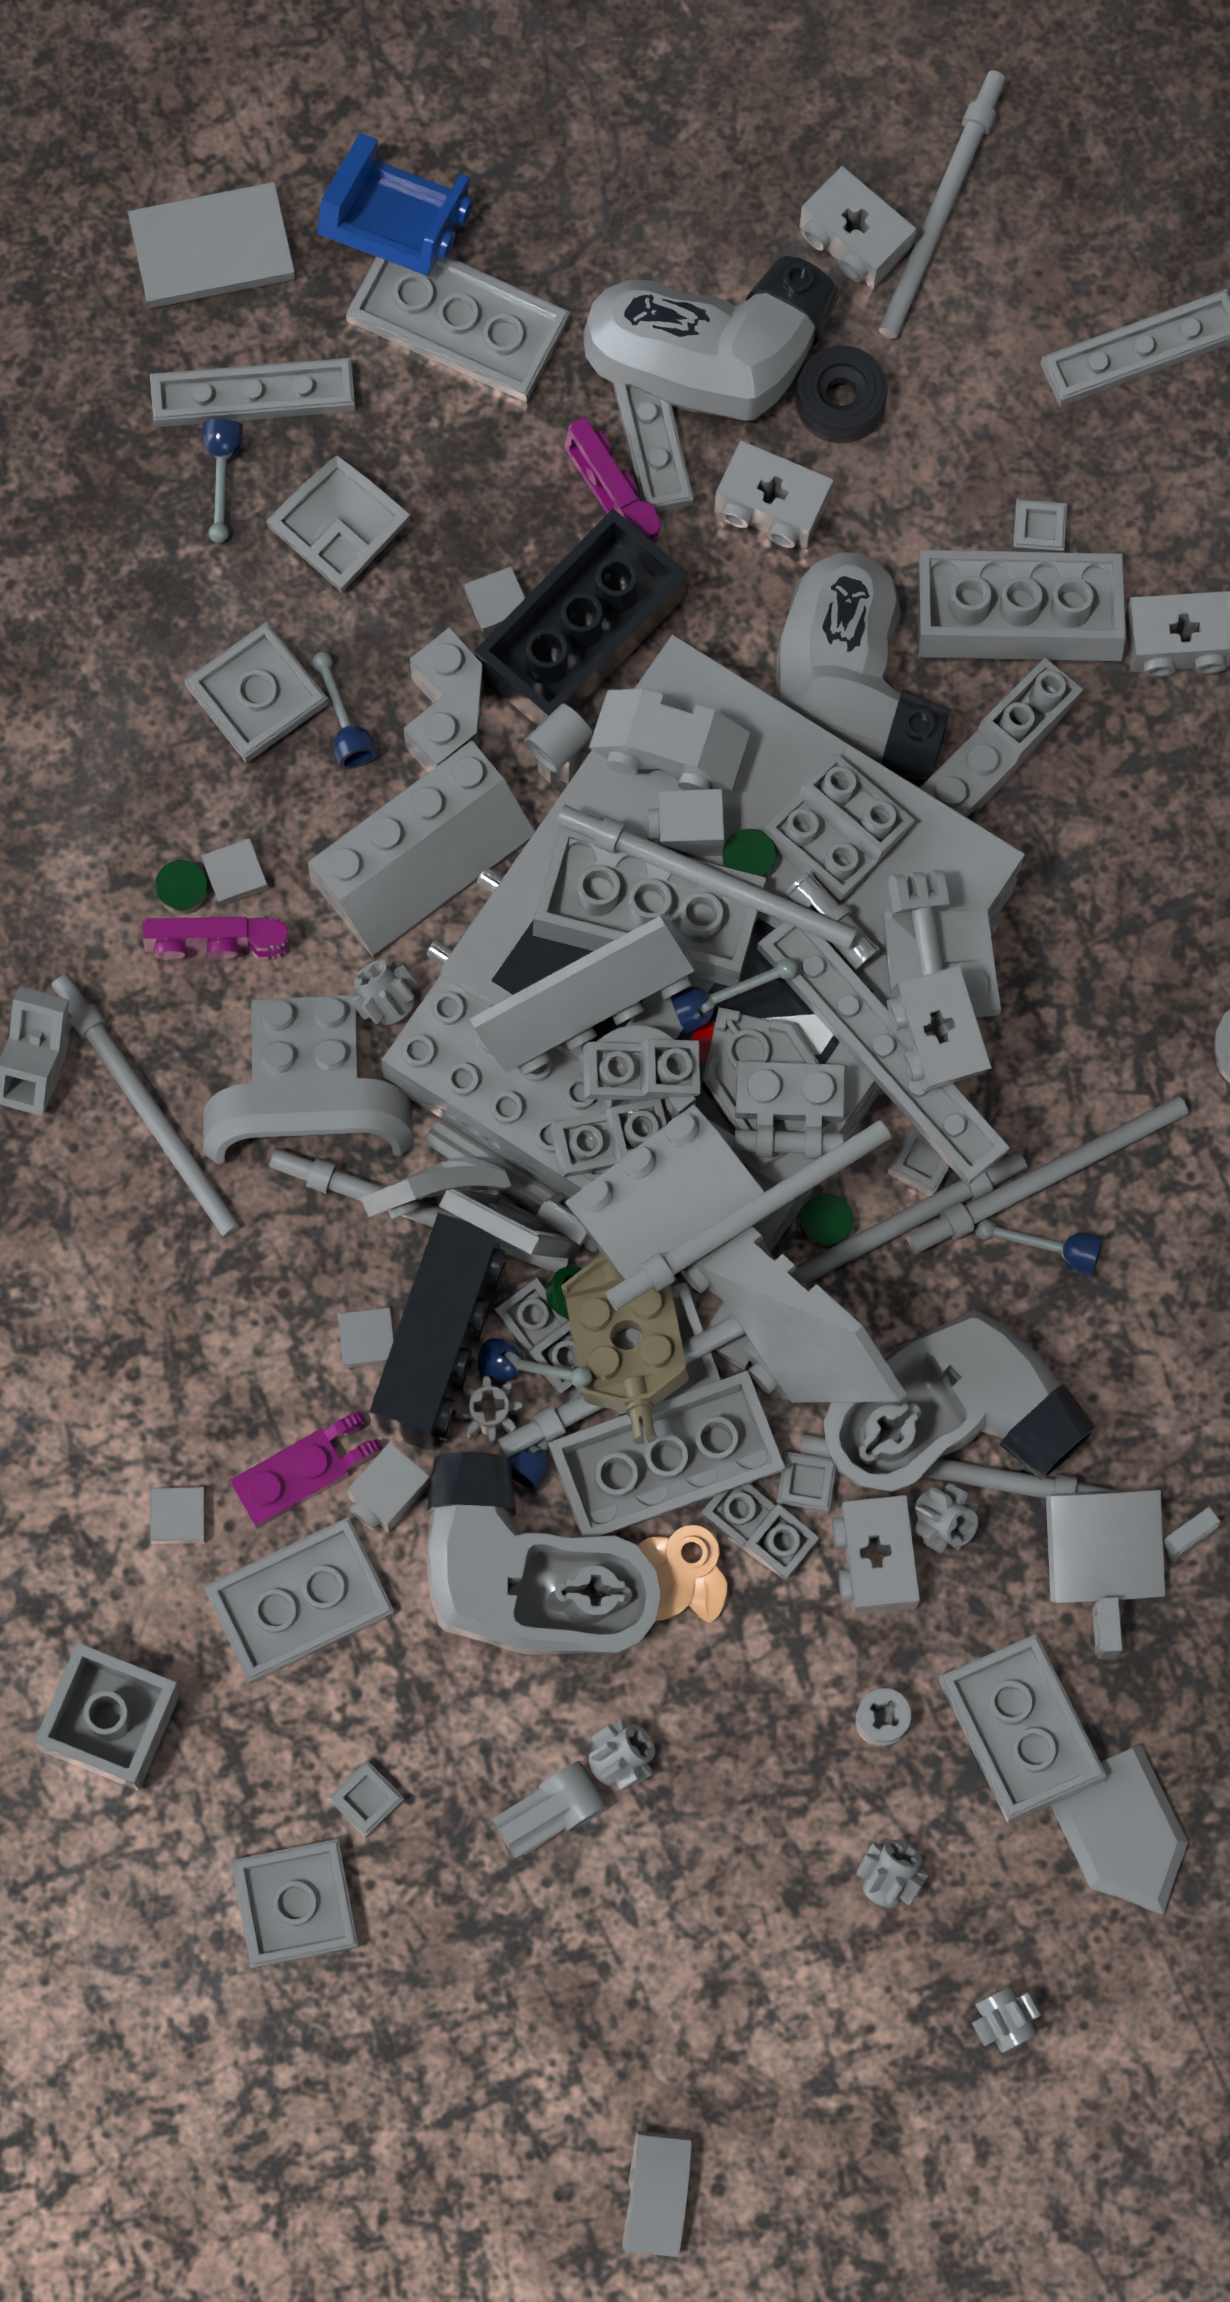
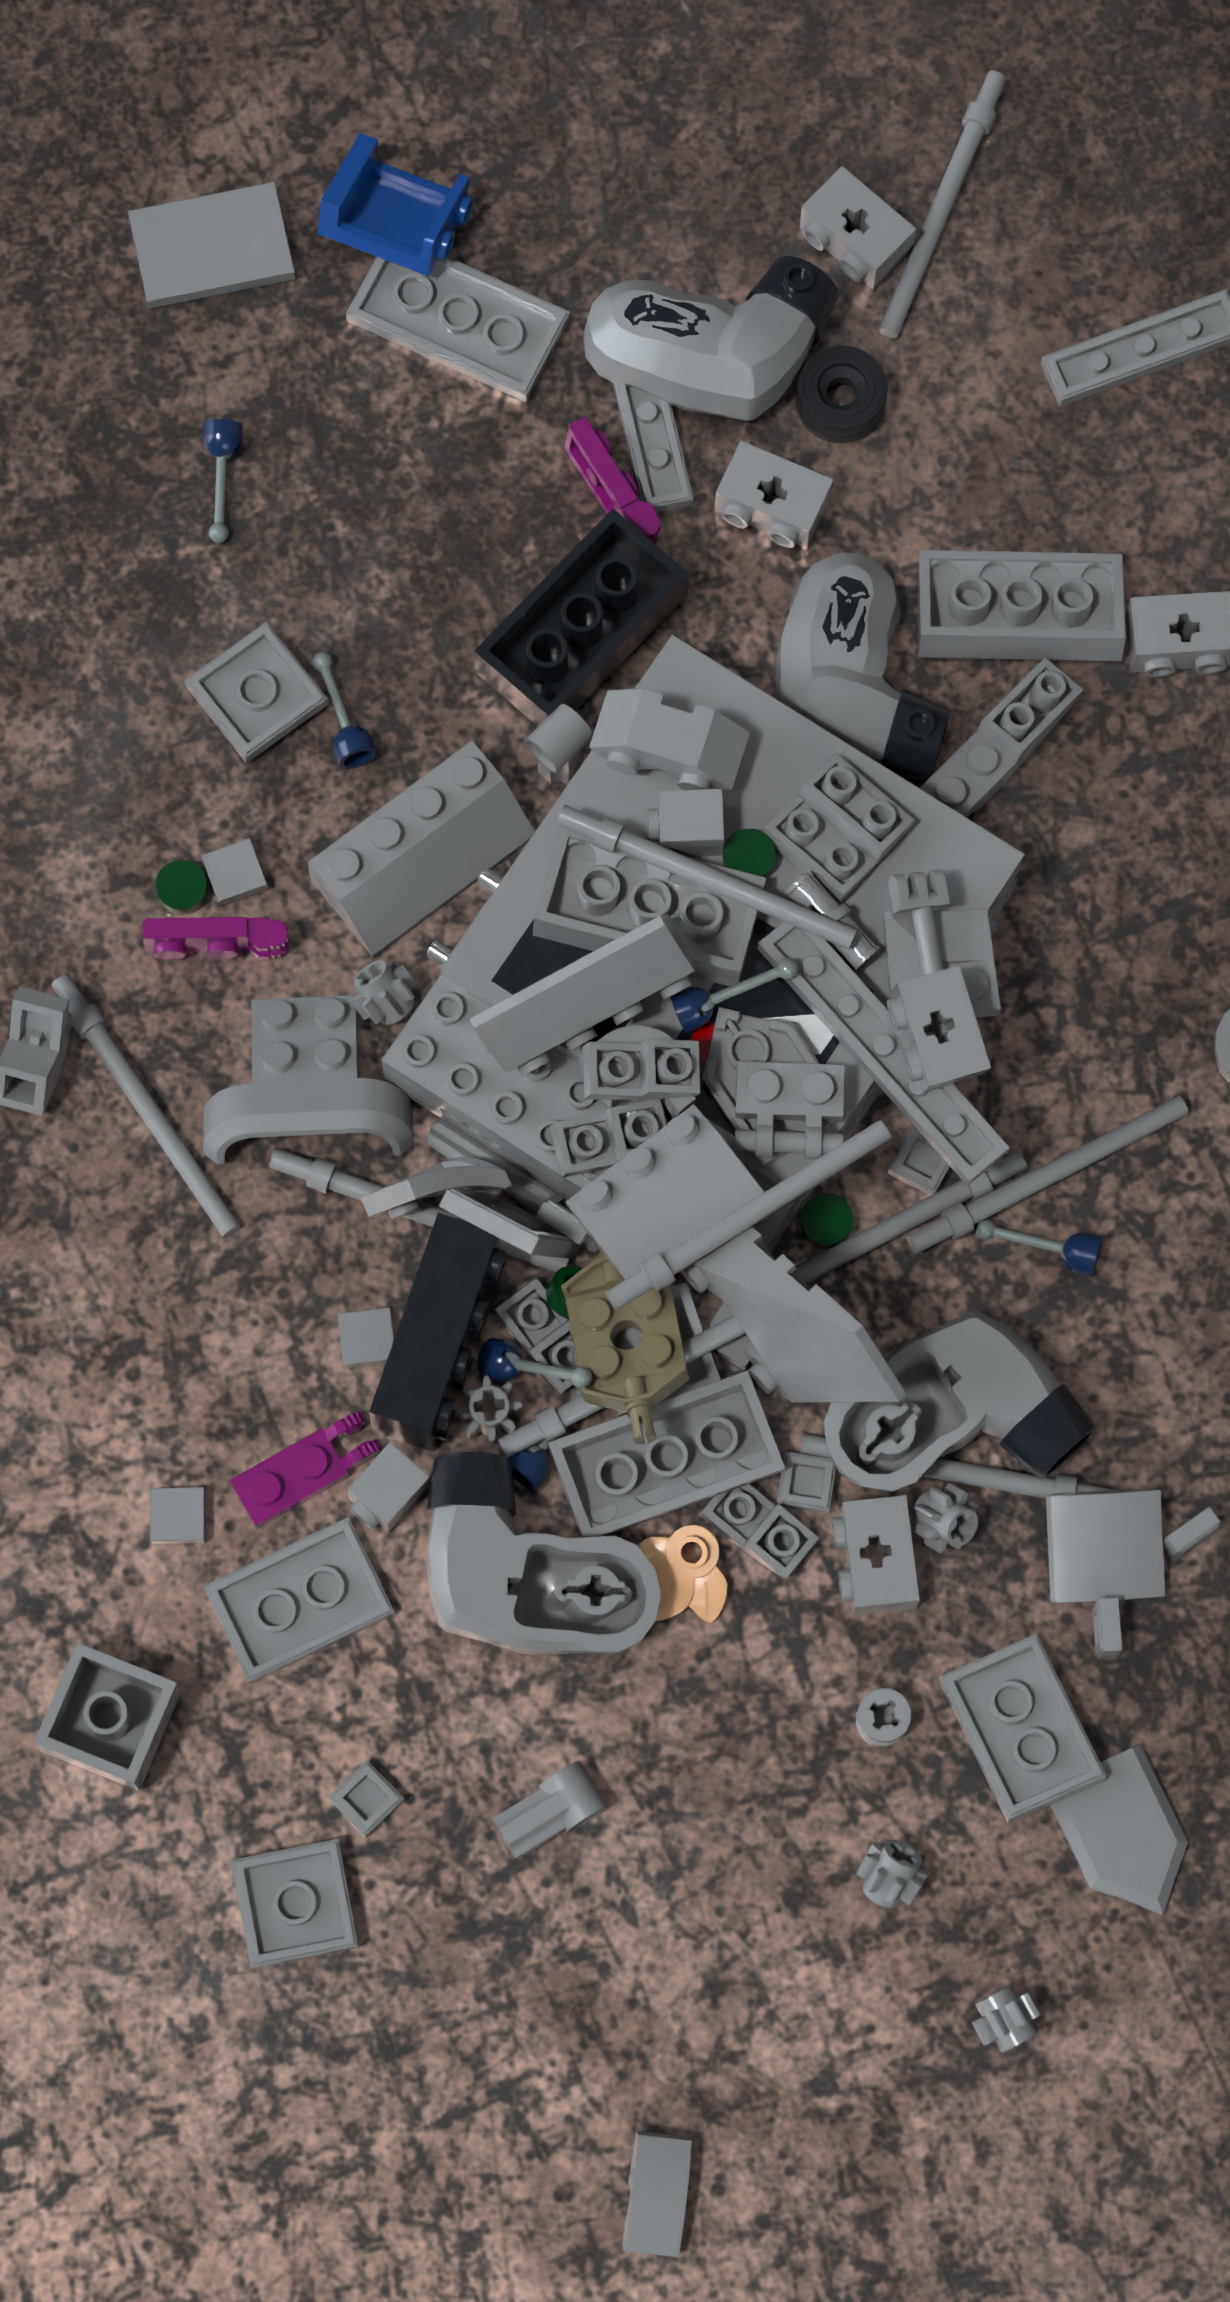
light grey tile [150,358,355,427] -> none
light grey plate [266,456,411,593] -> none
light grey brick [404,627,483,772] -> none
light grey tile [464,566,525,635] -> none
light grey gear [589,1719,655,1791] -> none
light grey tile [1012,499,1067,553] -> none

